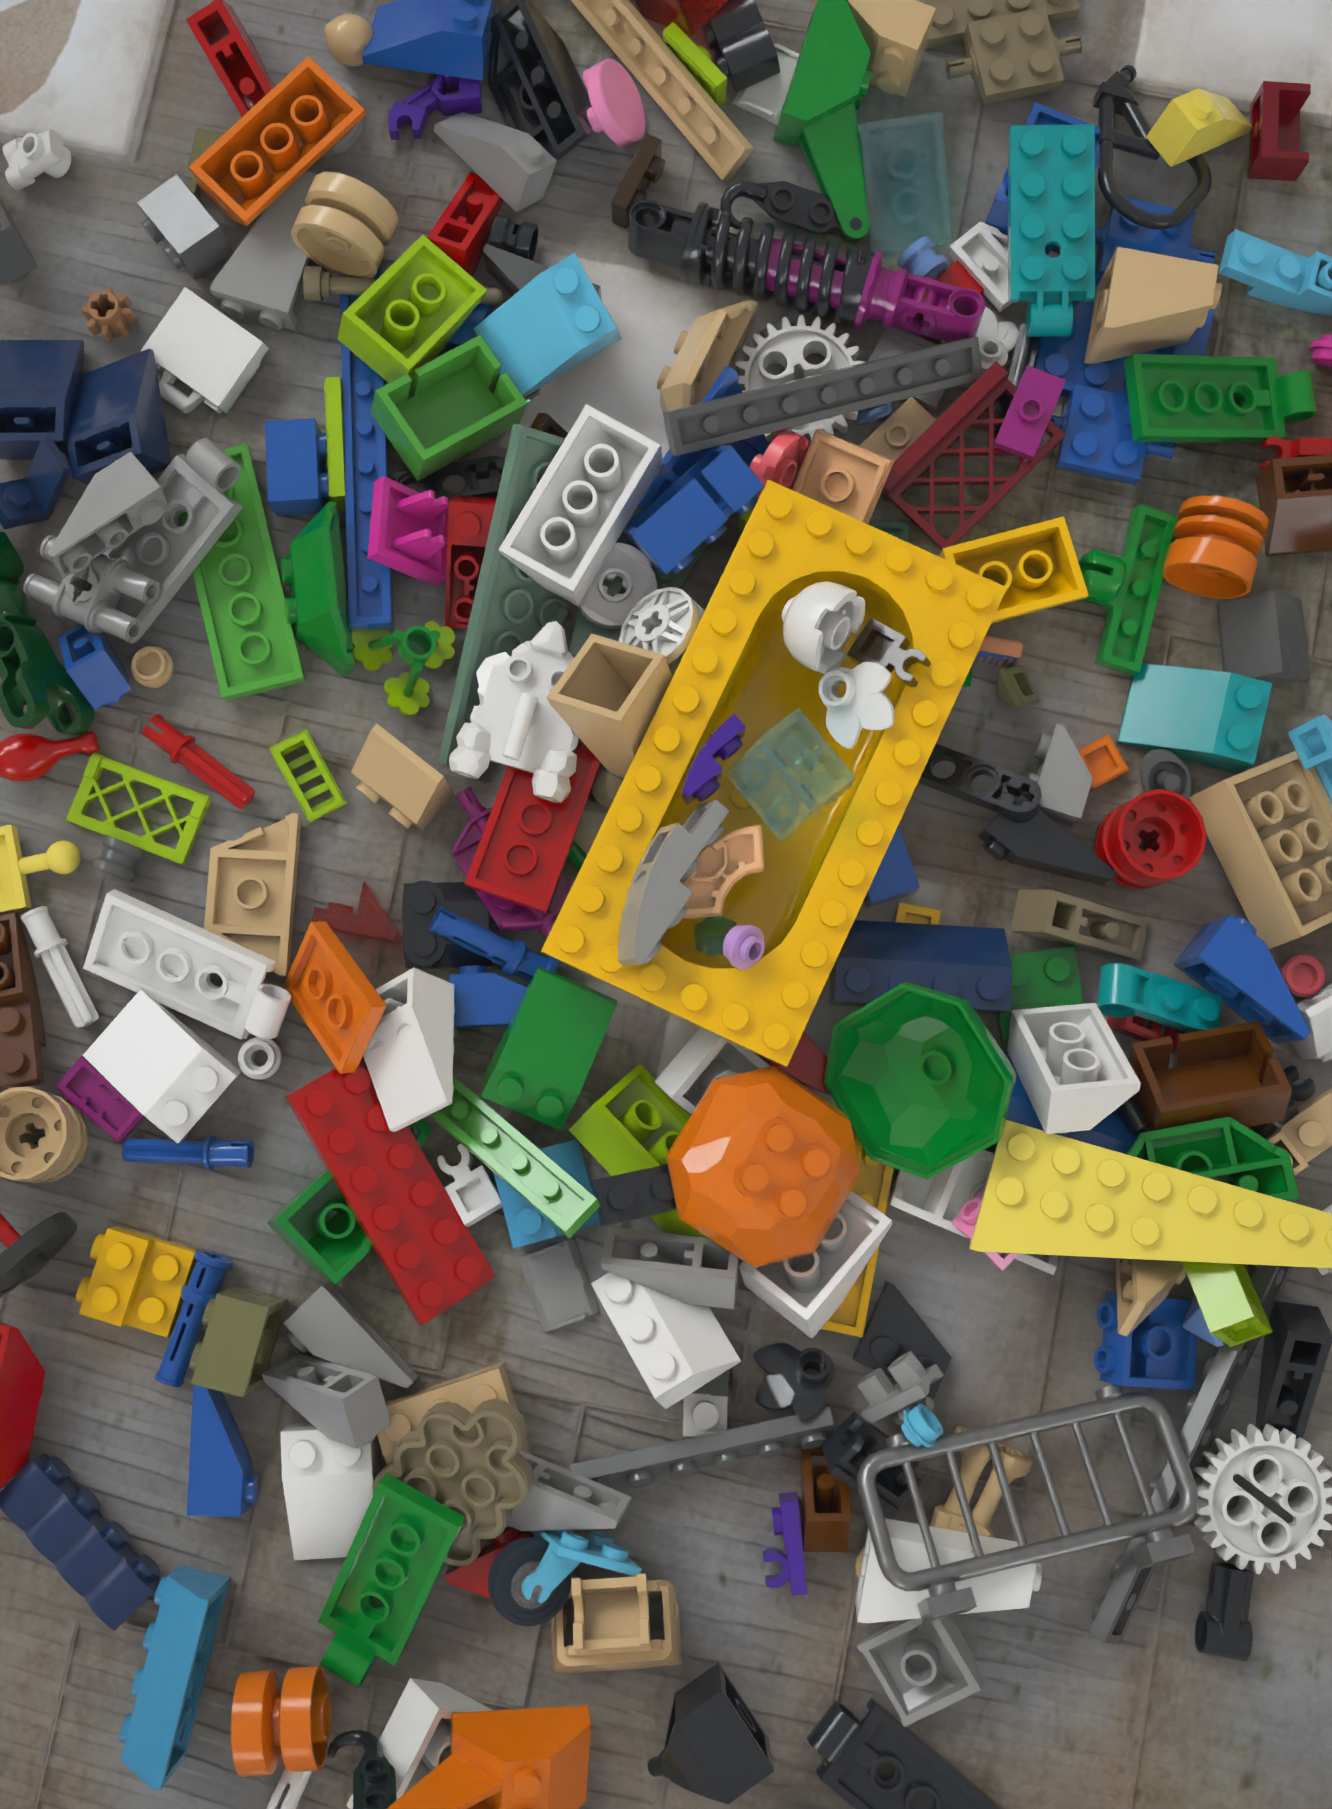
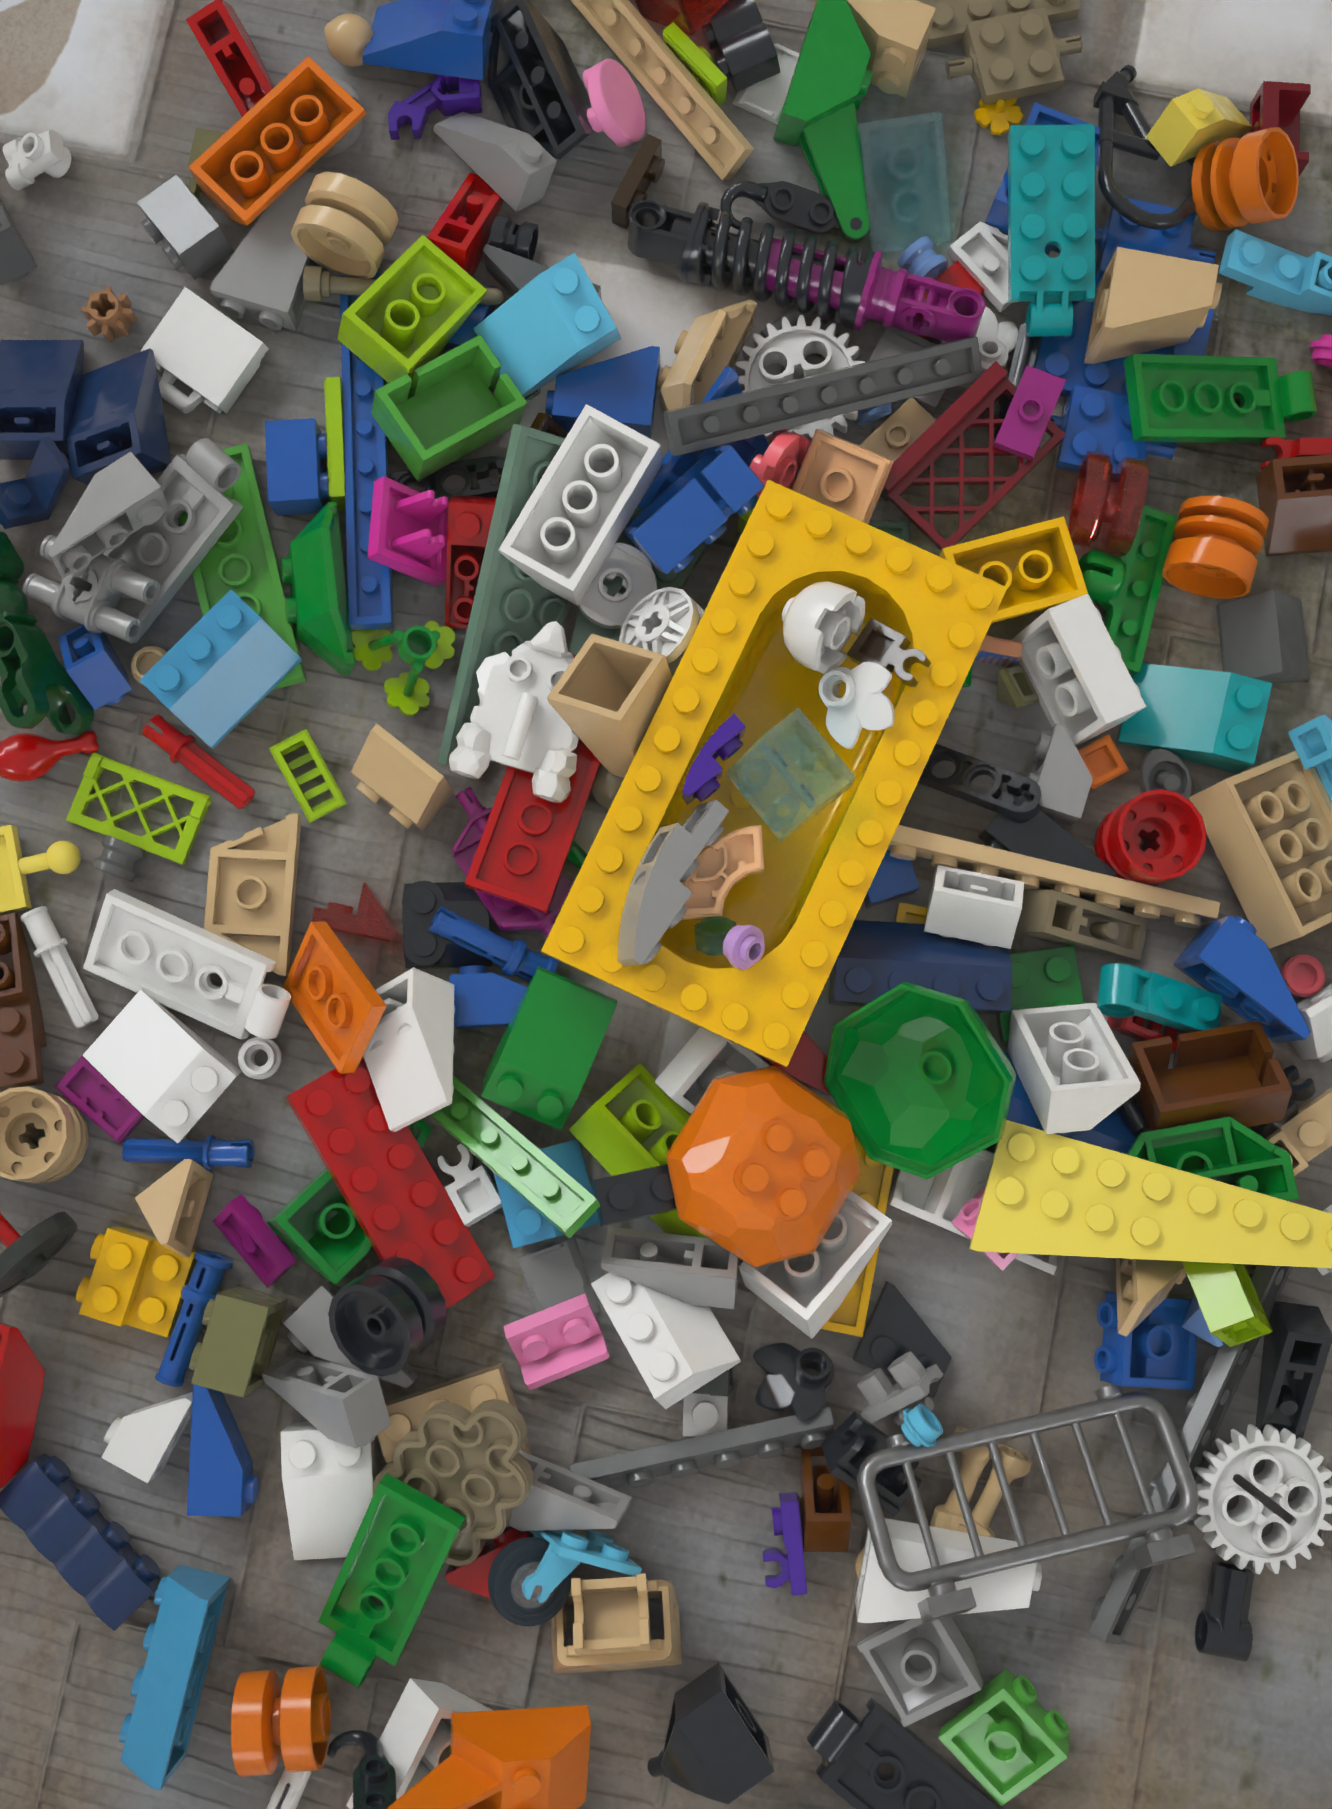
none -> white slope [101,1392,193,1483]
none -> tan slope [135,1159,214,1258]
none -> dark azure slope [139,589,302,749]
none -> magenta plate [213,1194,297,1288]
none -> black wheel [328,1256,447,1377]
none -> bright pink bracket [503,1293,610,1390]
none -> blue slope [545,346,660,439]
none -> tan plate [888,825,1220,928]
none -> white slope [924,865,1024,949]
none -> bright green plate [938,1668,1070,1807]
none -> yellow plant [973,98,1024,136]
none -> white slope [1012,594,1146,746]
none -> clear red wheel [1068,450,1149,554]
none -> orange wheel [1191,127,1299,232]

